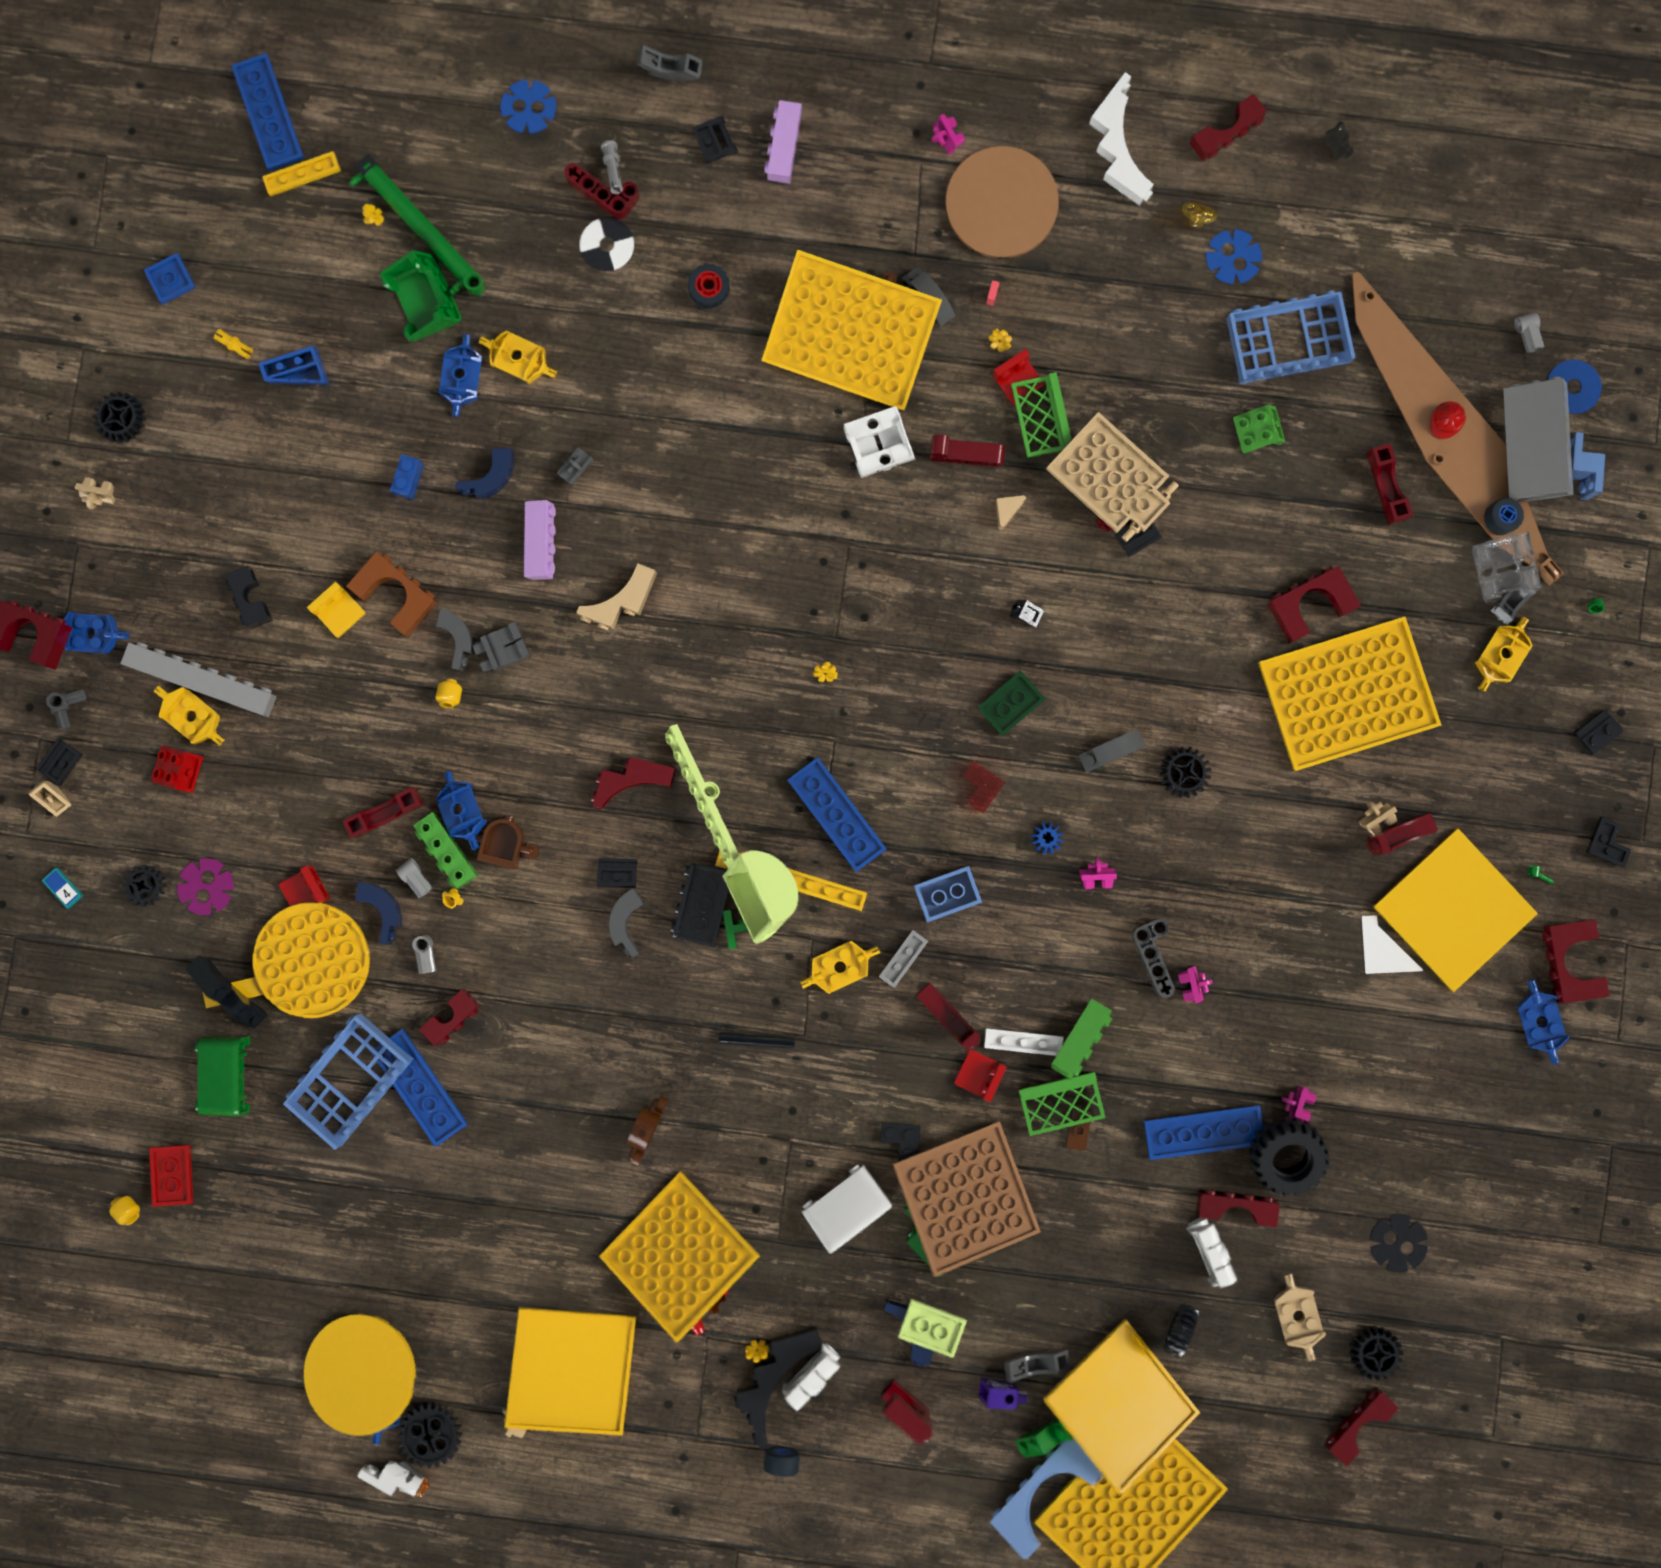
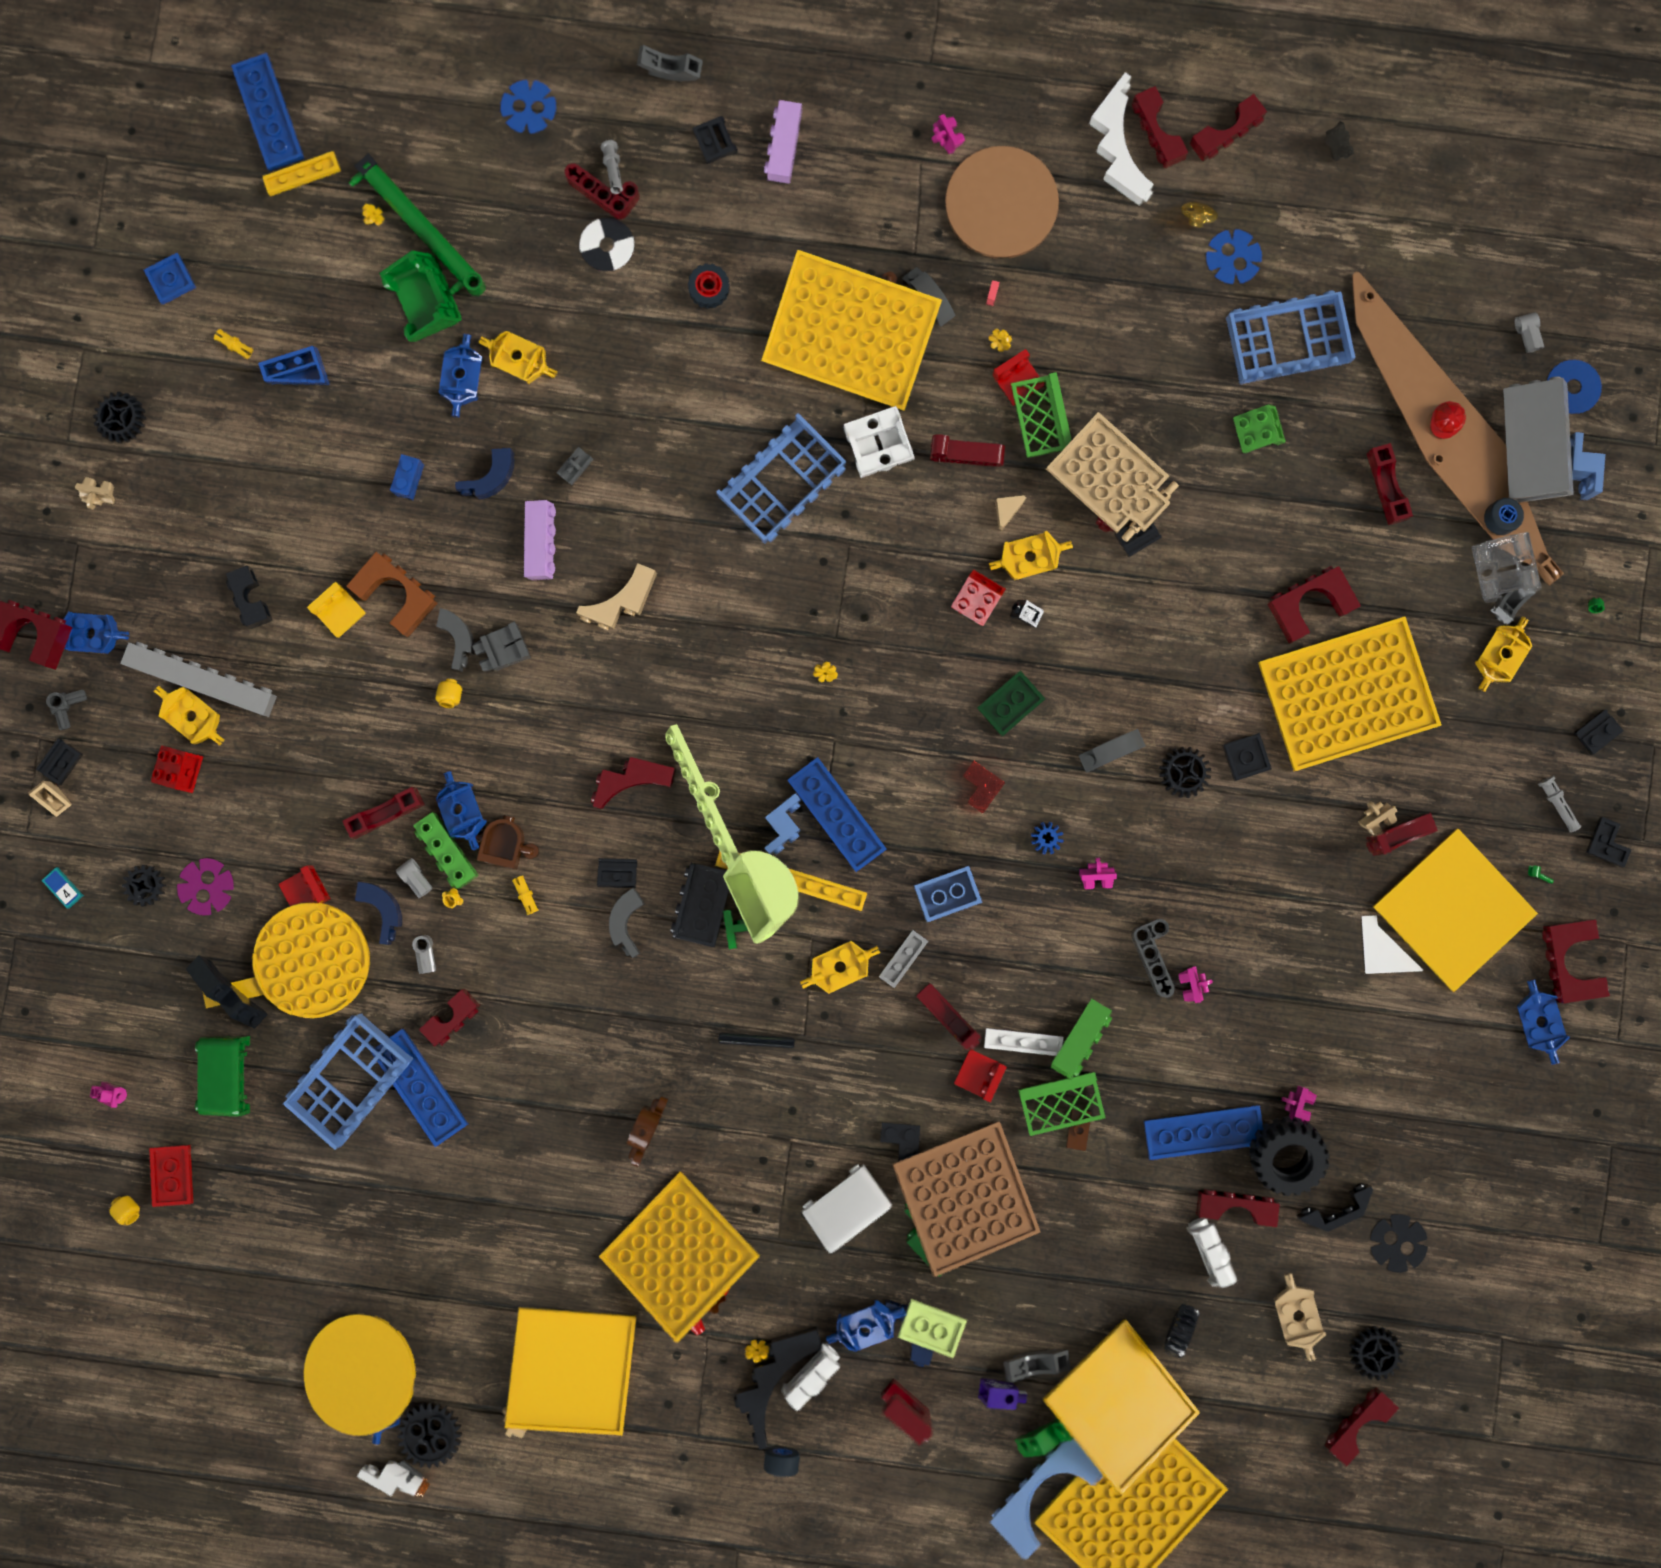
none -> dark pink hips [90,1082,127,1108]
none -> yellow pin [512,875,539,915]
none -> medium blue window [716,413,846,544]
none -> medium blue bracket [765,793,801,855]
none -> blue plate [826,1300,906,1352]
none -> bracket [951,570,1006,626]
none -> yellow plate [989,531,1073,580]
none -> dark red arch [1132,86,1188,169]
none -> black plate [1222,733,1272,781]
none -> black slope [1296,1183,1373,1232]
none -> light grey pin [1538,776,1581,833]

